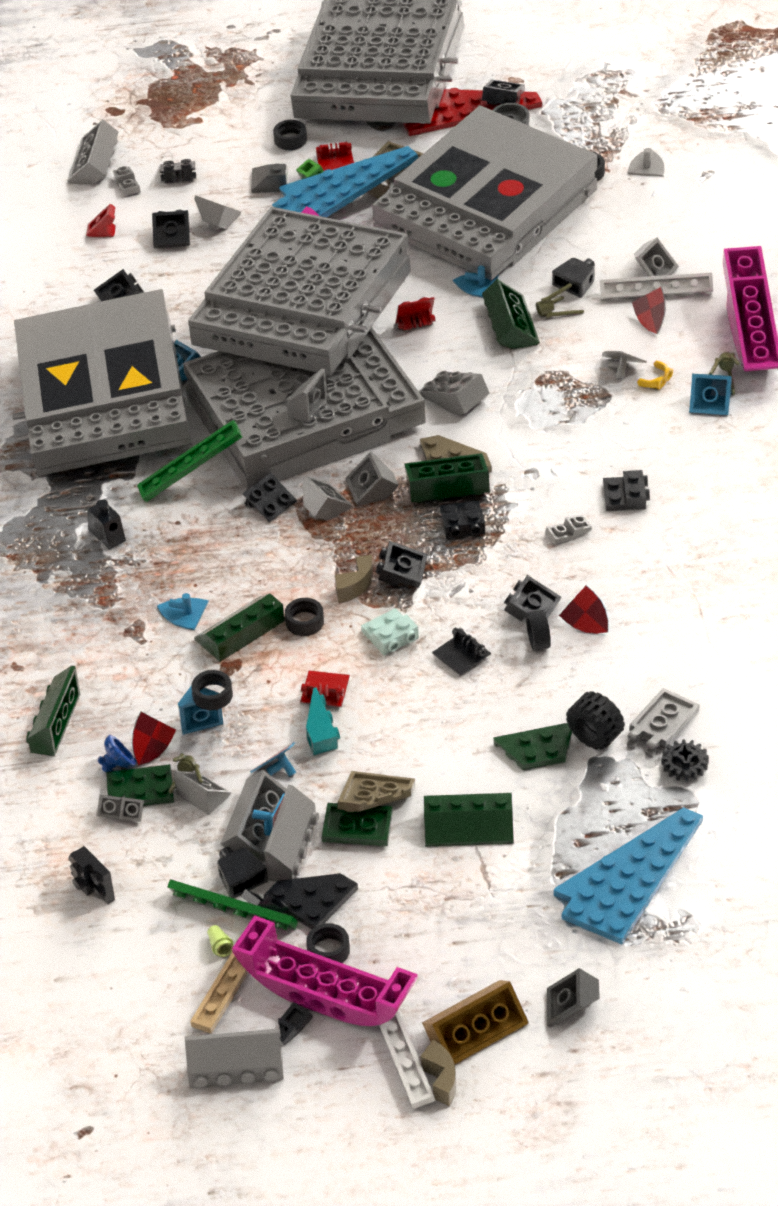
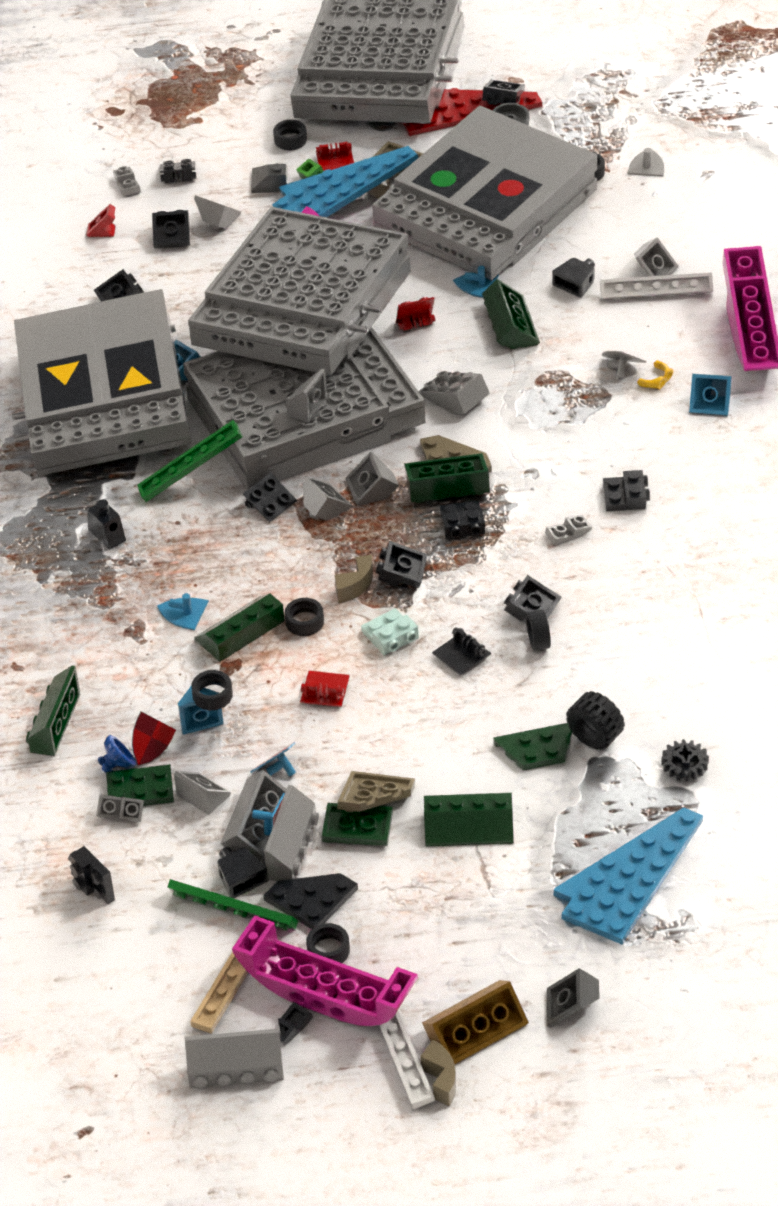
light grey slope [67,119,119,185] -> none
olive plant [169,753,203,793] -> none
yellowish green cone [207,925,234,957] -> none
black slope [241,889,289,914] -> none
teal slope [306,687,340,756] -> none
olive plant [535,284,584,318] -> none
shield [559,585,608,634] -> none
light grey tile [627,688,700,757] -> none
shield [632,287,666,334] -> none
olive plant [709,352,740,395] -> none

